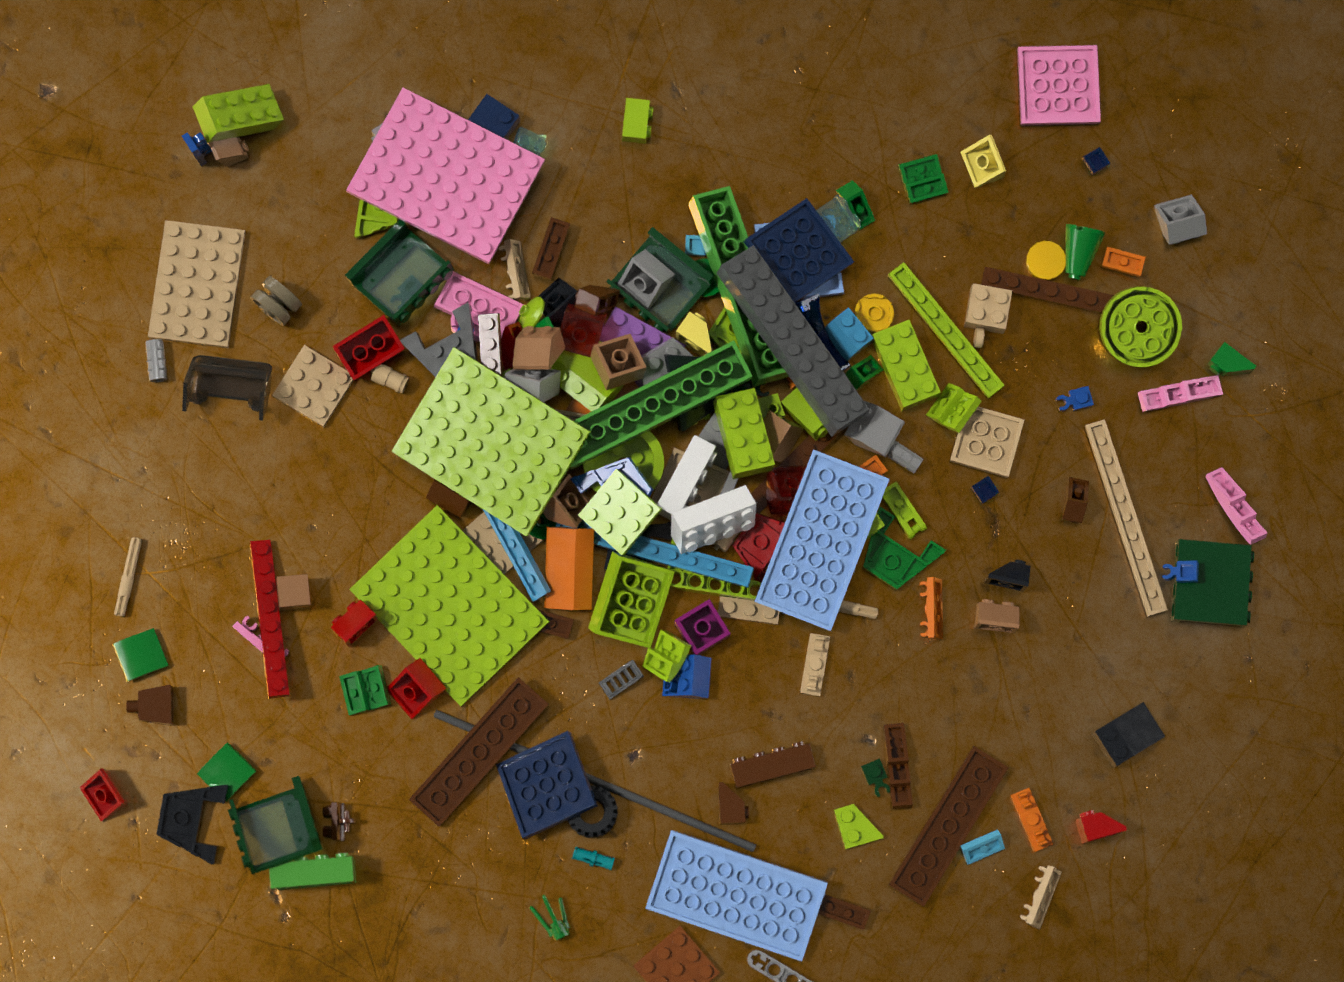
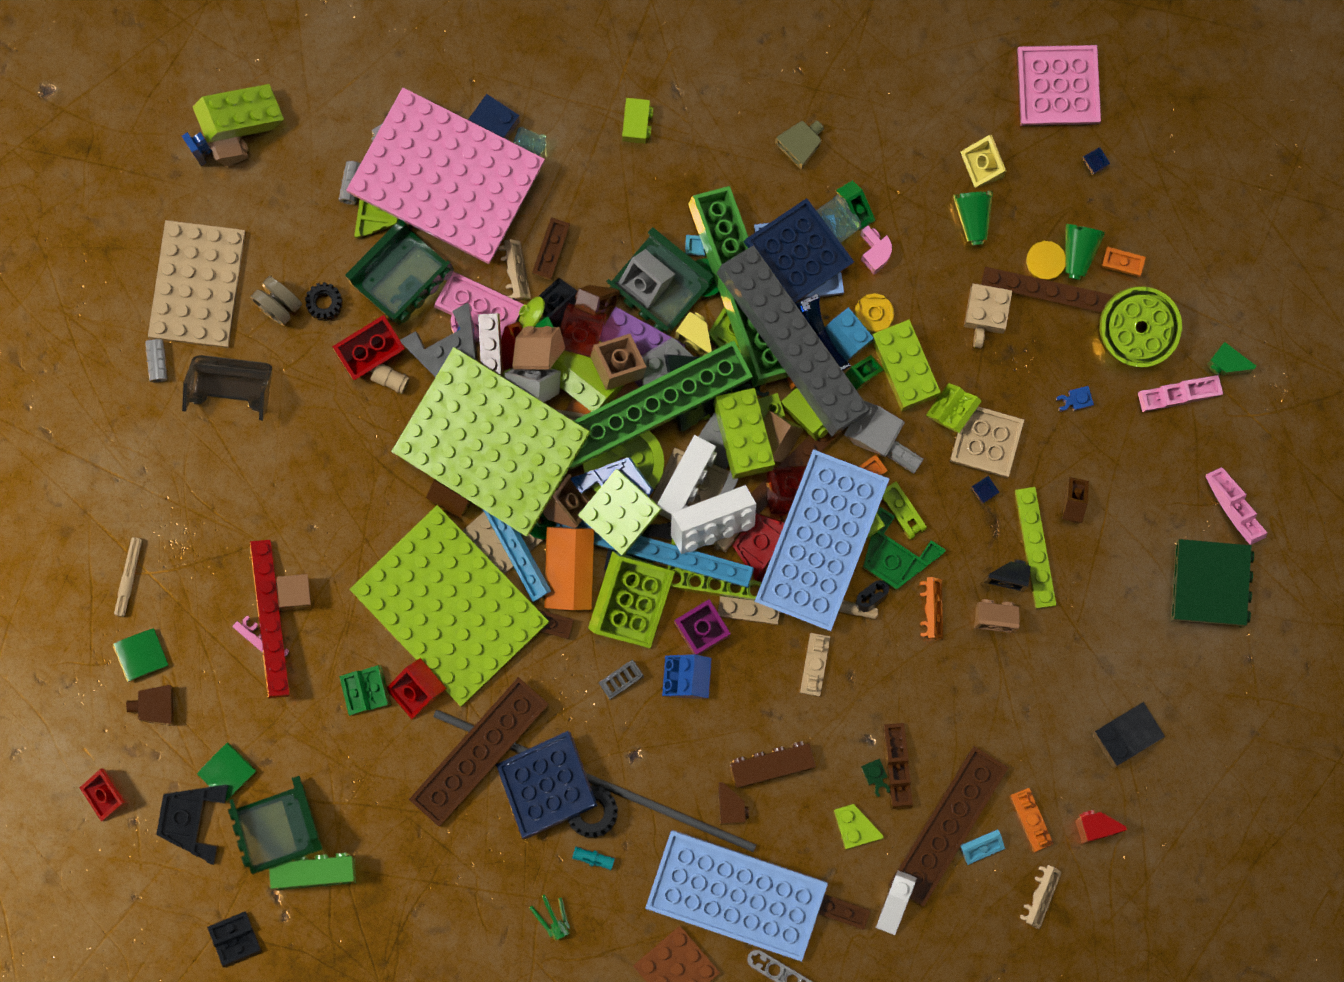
tan plate [272,345,353,427] -> none
reddish brown hips [323,802,356,841] -> none
red slope [331,600,378,647] -> none
lime slope [642,630,691,682] -> none
lime plate [888,262,1005,399] -> none
green slope [898,154,948,203] -> none
tan plate [1085,419,1168,617] -> none
light grey slope [1154,195,1207,245] -> none
blue plate [1162,560,1199,583] -> none
none -> black slope [207,911,262,968]
none -> black tyre [305,282,342,321]
none -> light grey axle [339,161,361,205]
none -> olive torso [775,120,824,169]
none -> black beam [855,580,889,612]
none -> bright pink brick [861,226,892,274]
none -> white slope [876,871,917,935]
none -> green cone [953,191,993,245]
none -> lime plate [1015,487,1056,609]

